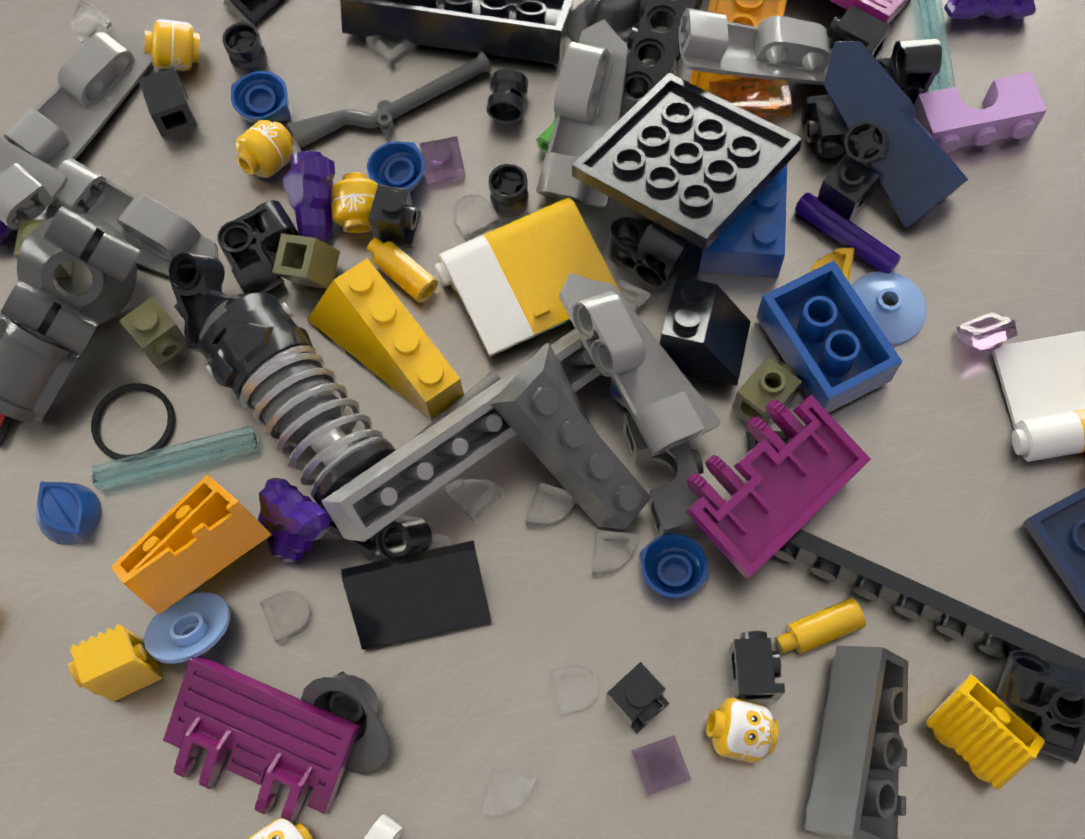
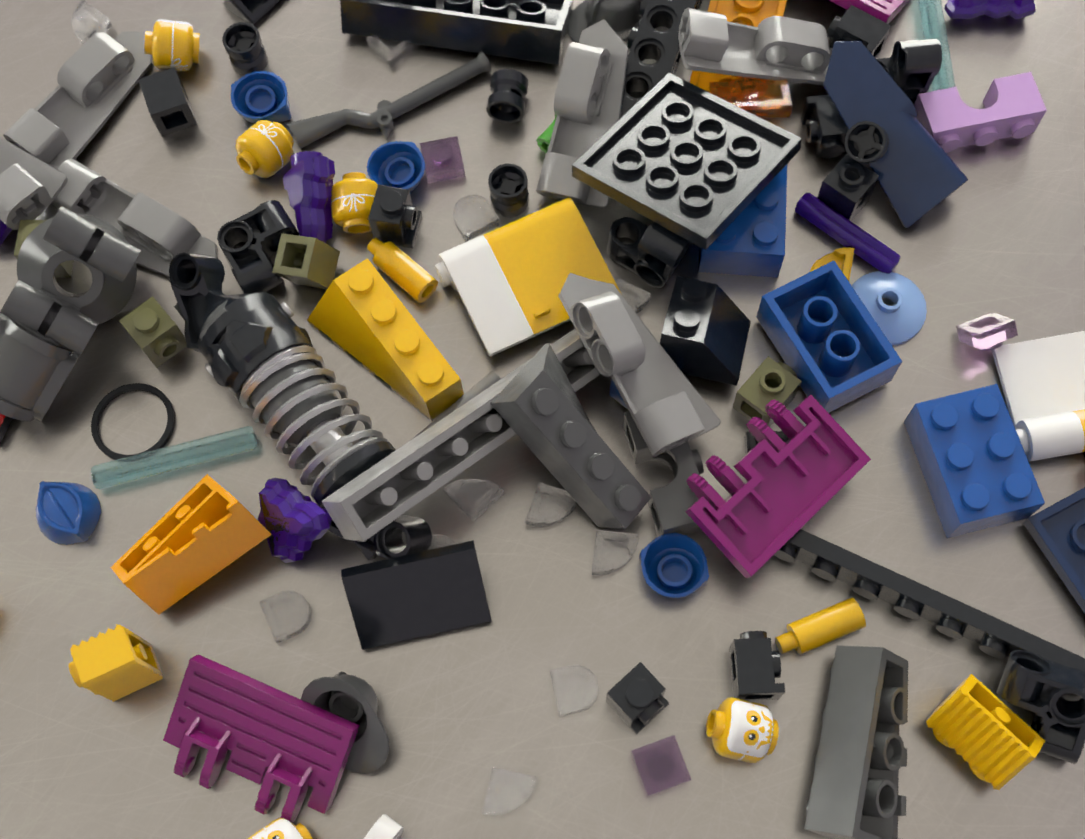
light blue dish [144,592,230,664] -> none
none -> blue brick [904,384,1045,538]

